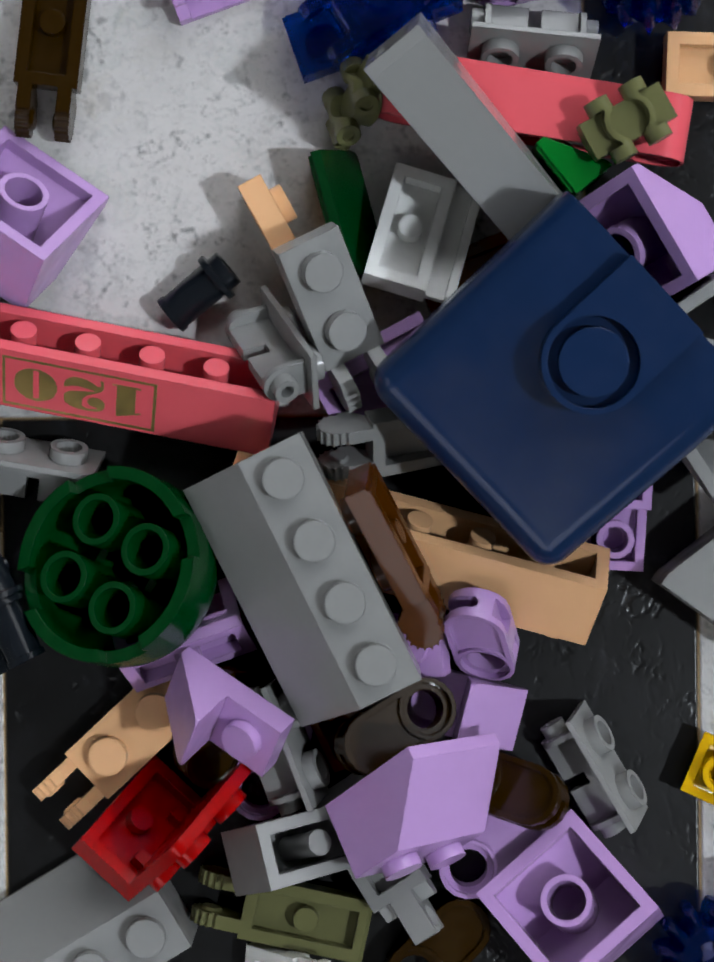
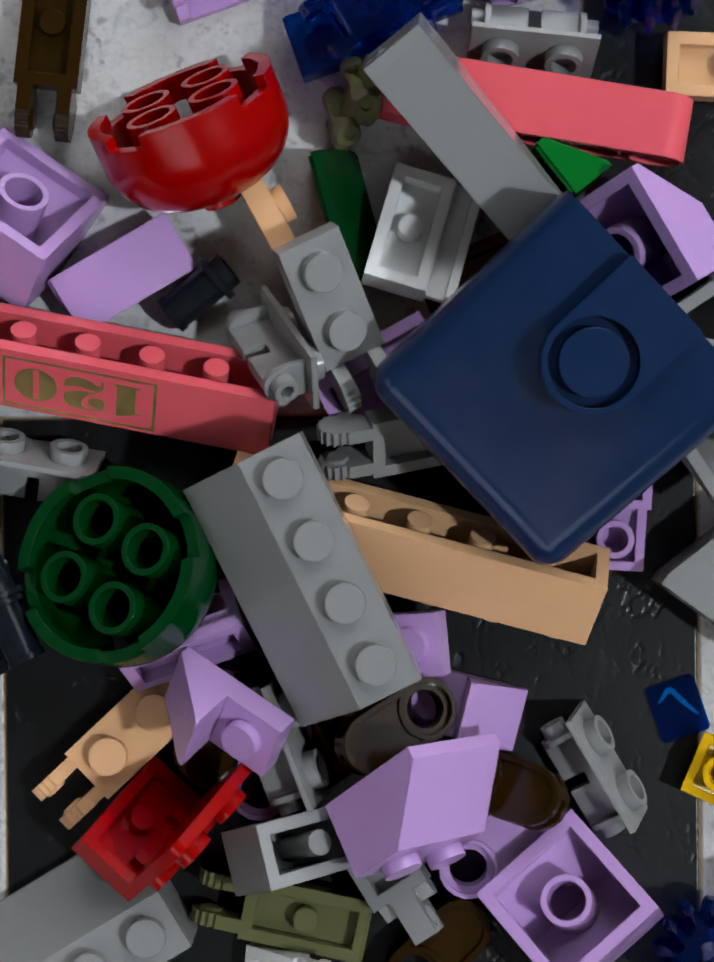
reddish brown hinge [340,462,446,650] -> none
lavender piece [444,587,520,681] -> none
olive piece [577,75,678,165] -> none
none -> lavender slope [46,213,197,323]
none -> red cylinder [87,52,289,214]
none -> clear blue sticker [646,674,710,743]

